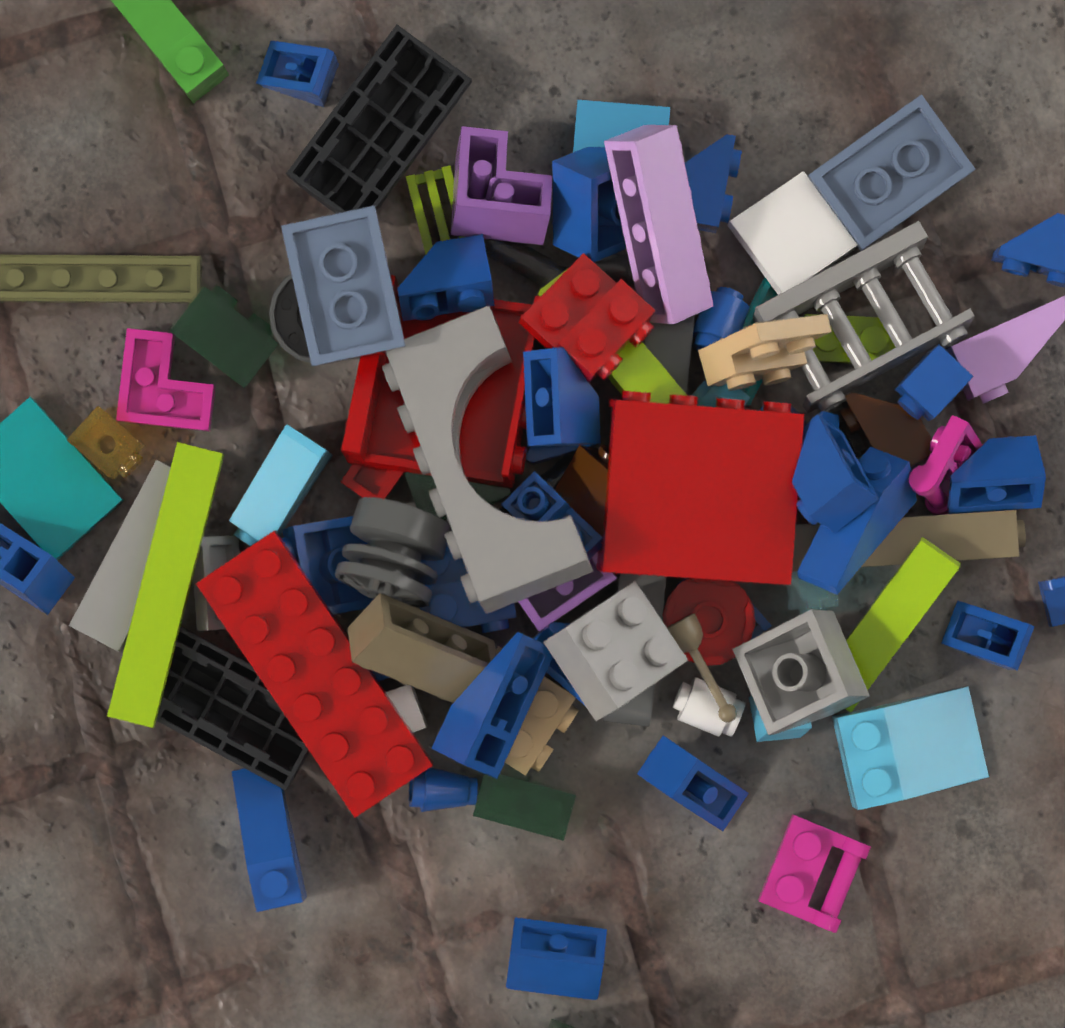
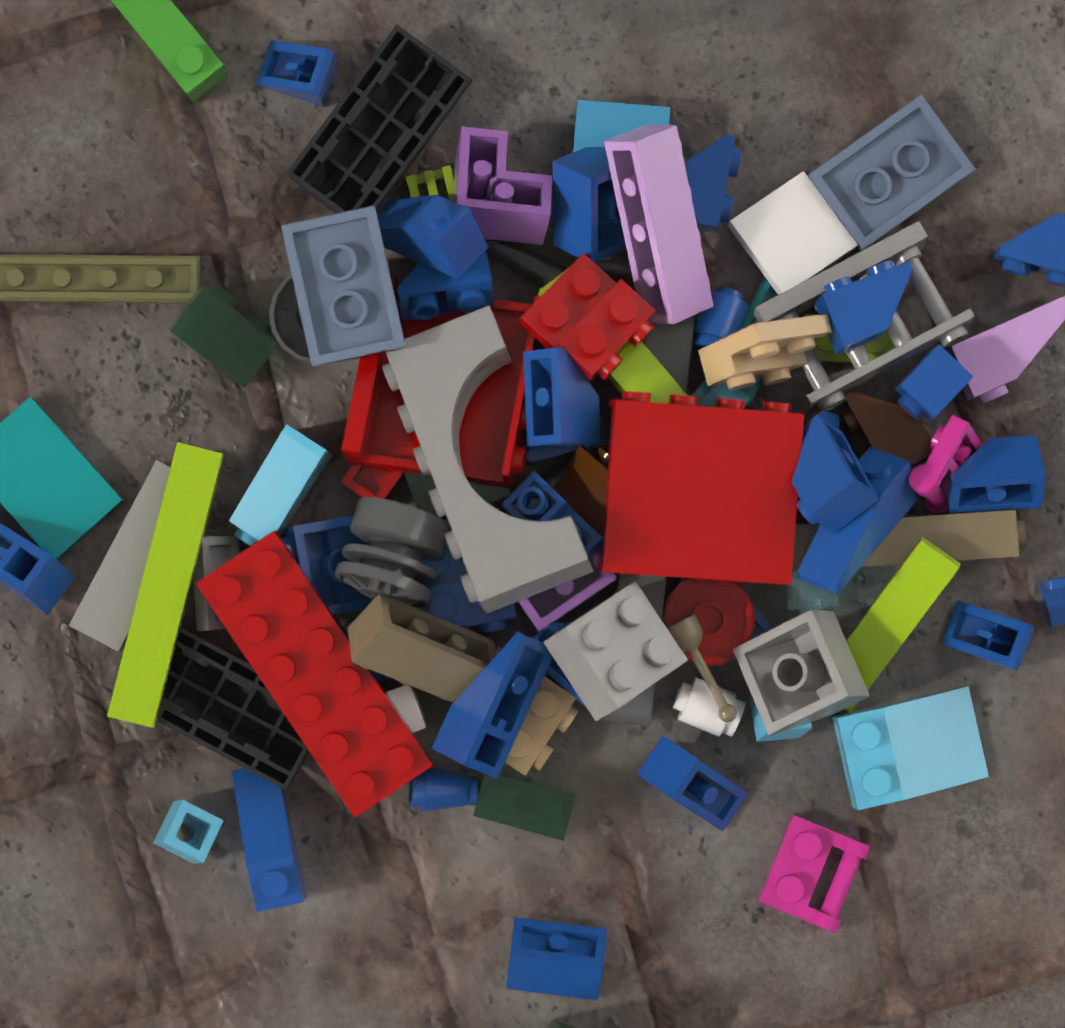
clear yellow brick [67,406,145,480] -> none
dark pink plate [116,328,216,432] -> none
none -> medium azure plate [153,800,224,864]
none -> blue slope [377,195,488,280]
none -> blue slope [815,260,913,355]

